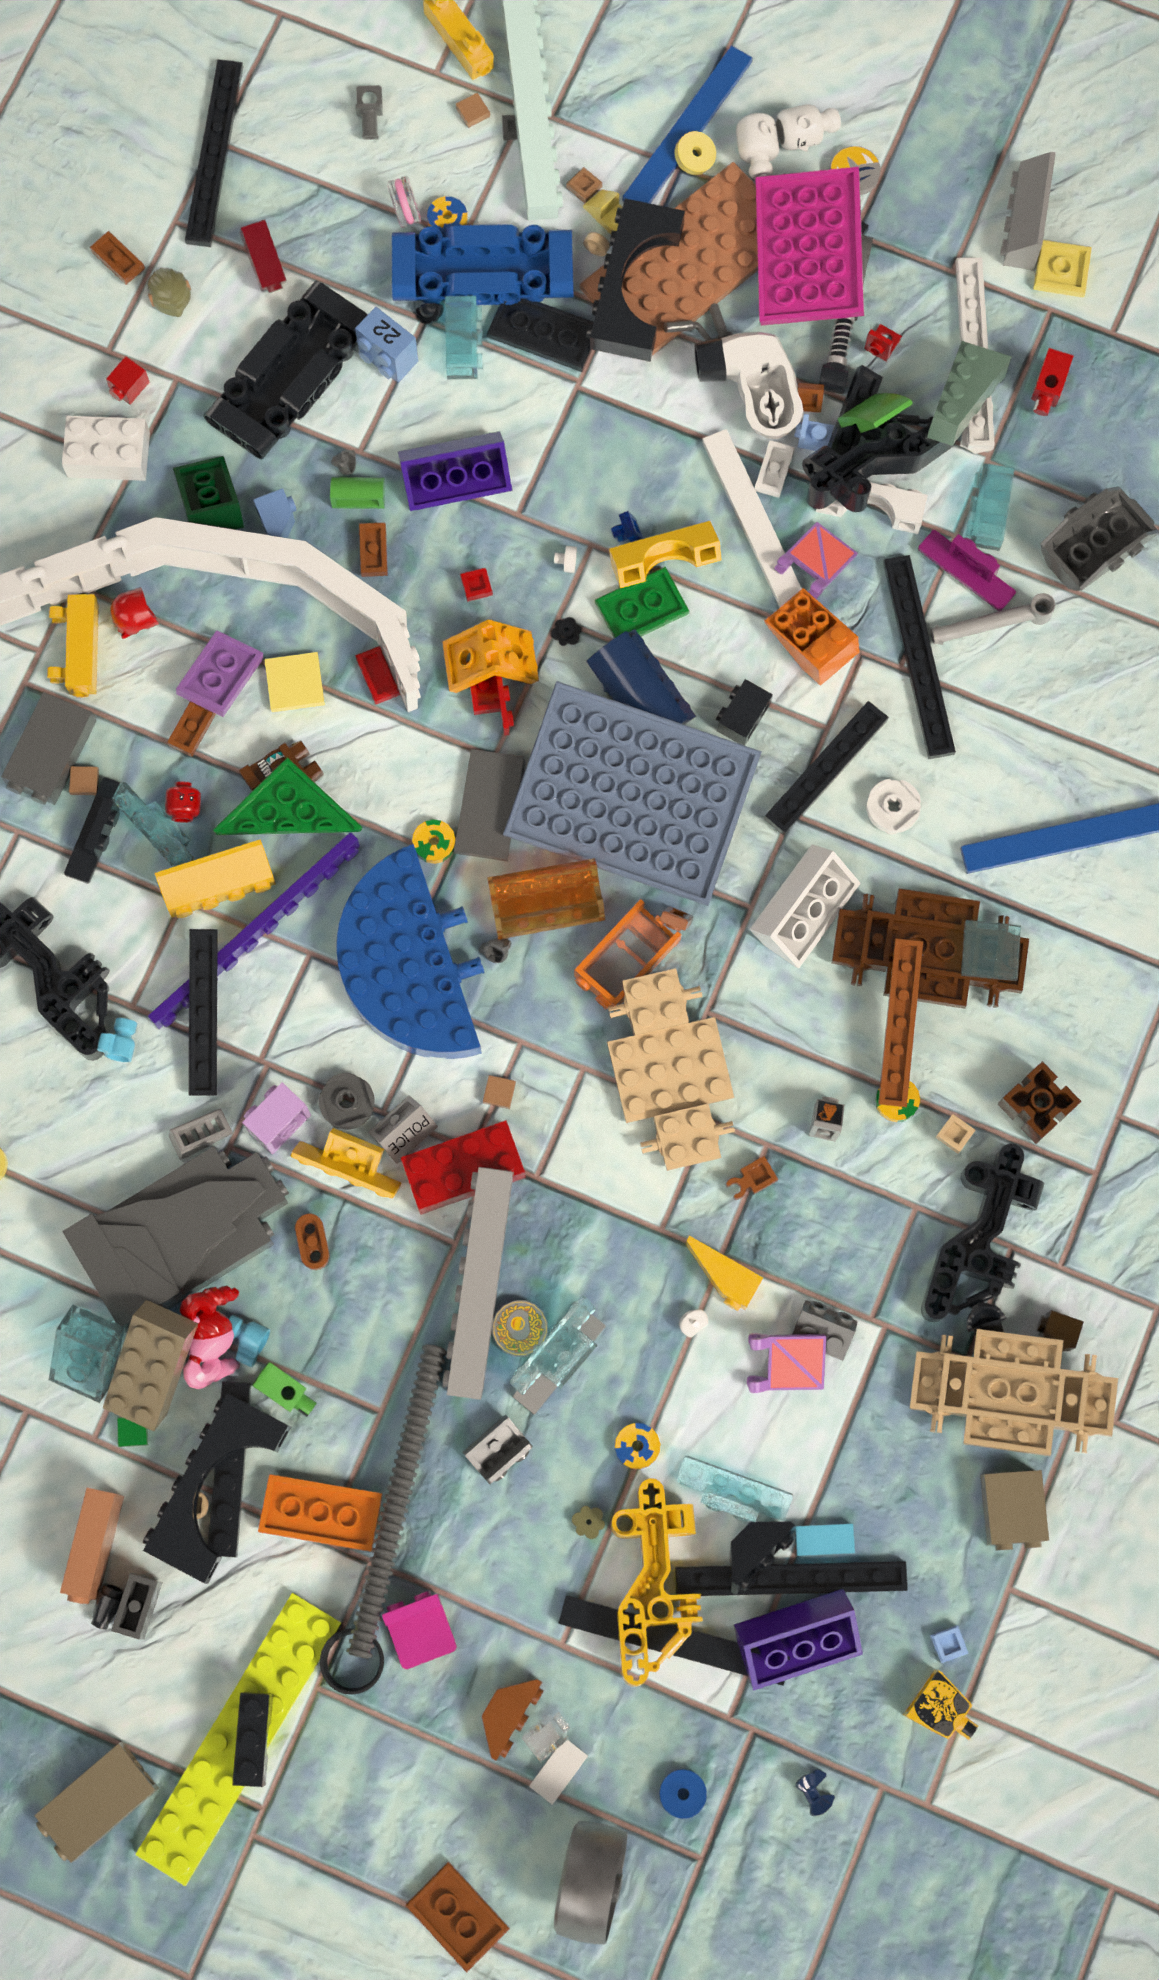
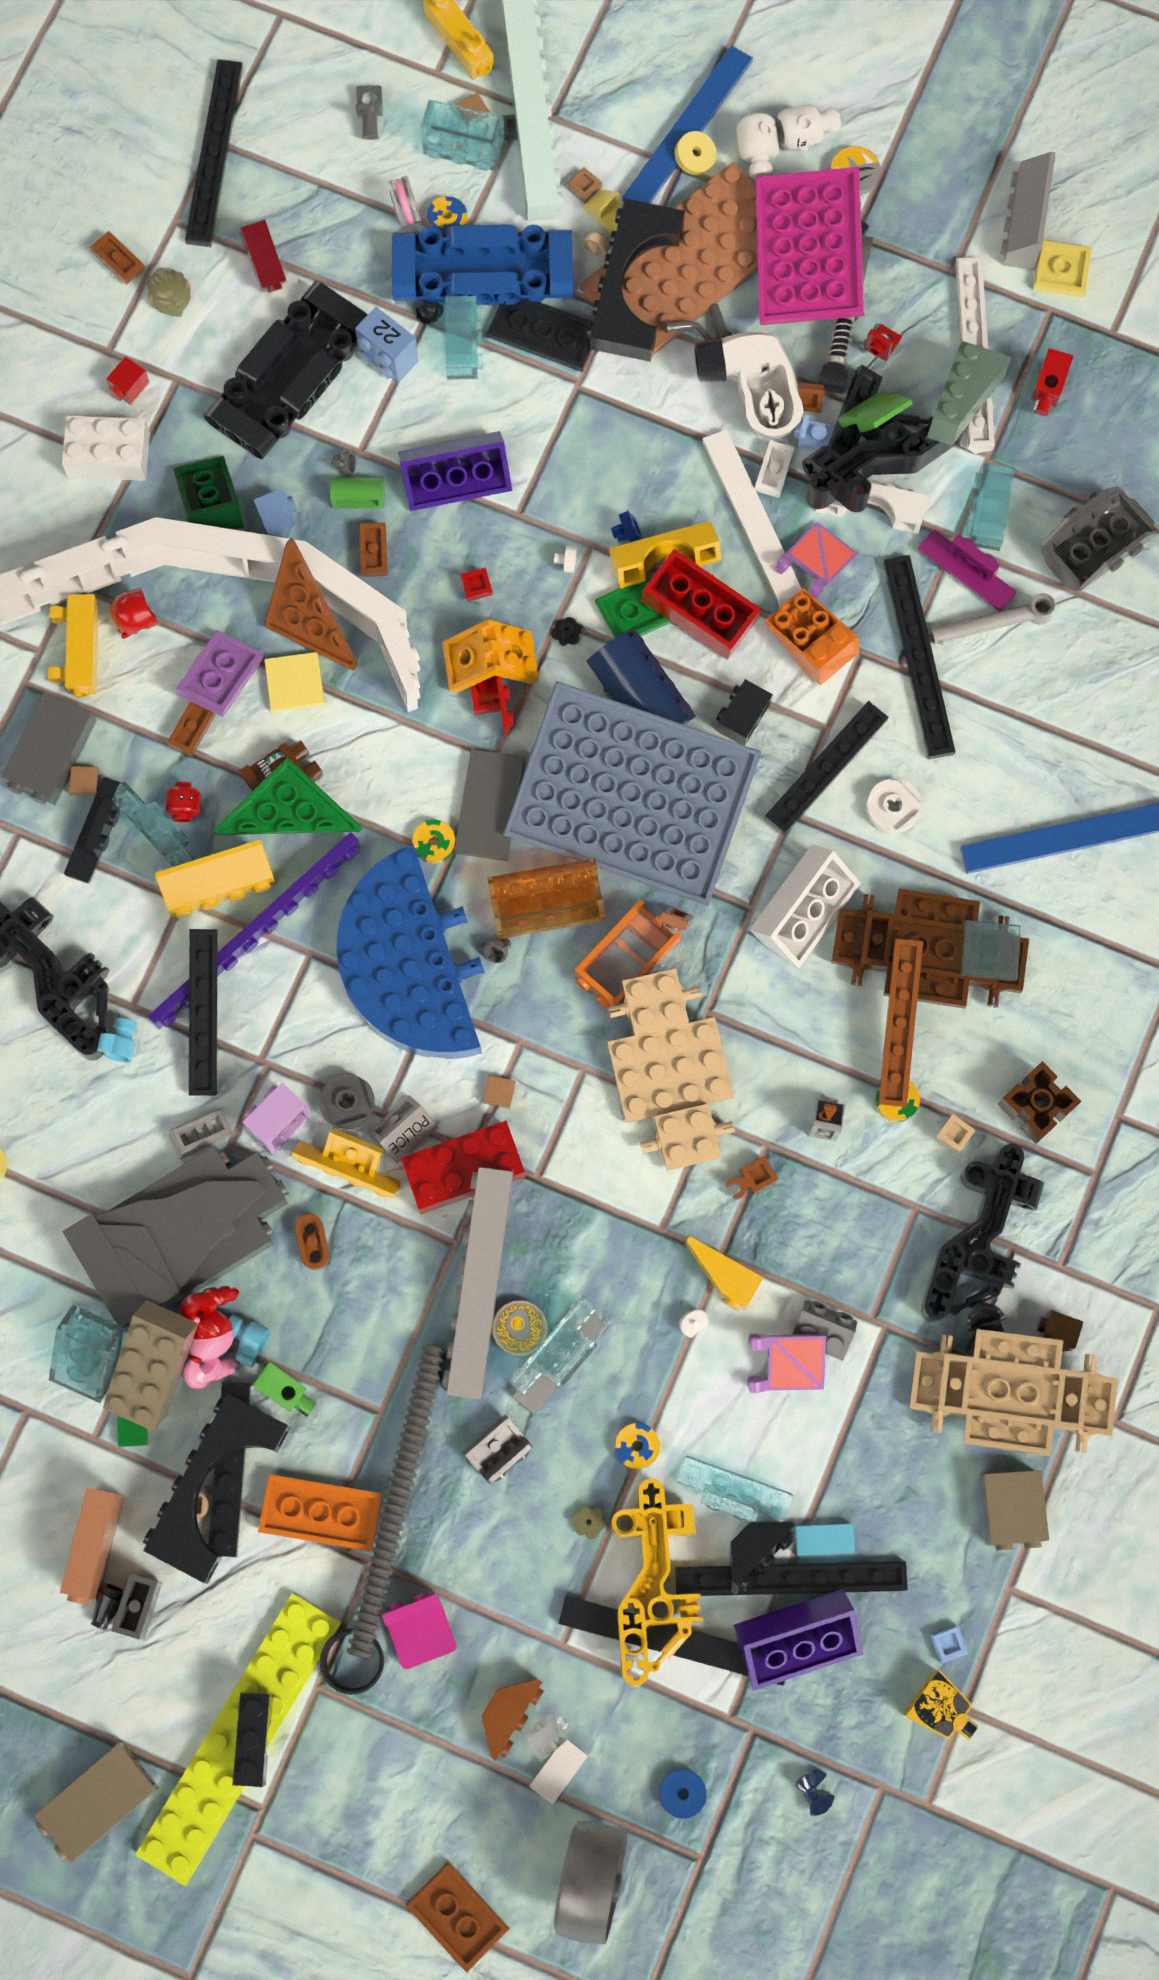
red tile [355,646,400,705] -> none
none -> dark orange tile [264,538,358,671]
none -> clear light blue brick [421,99,505,172]
none -> red brick [641,549,761,660]

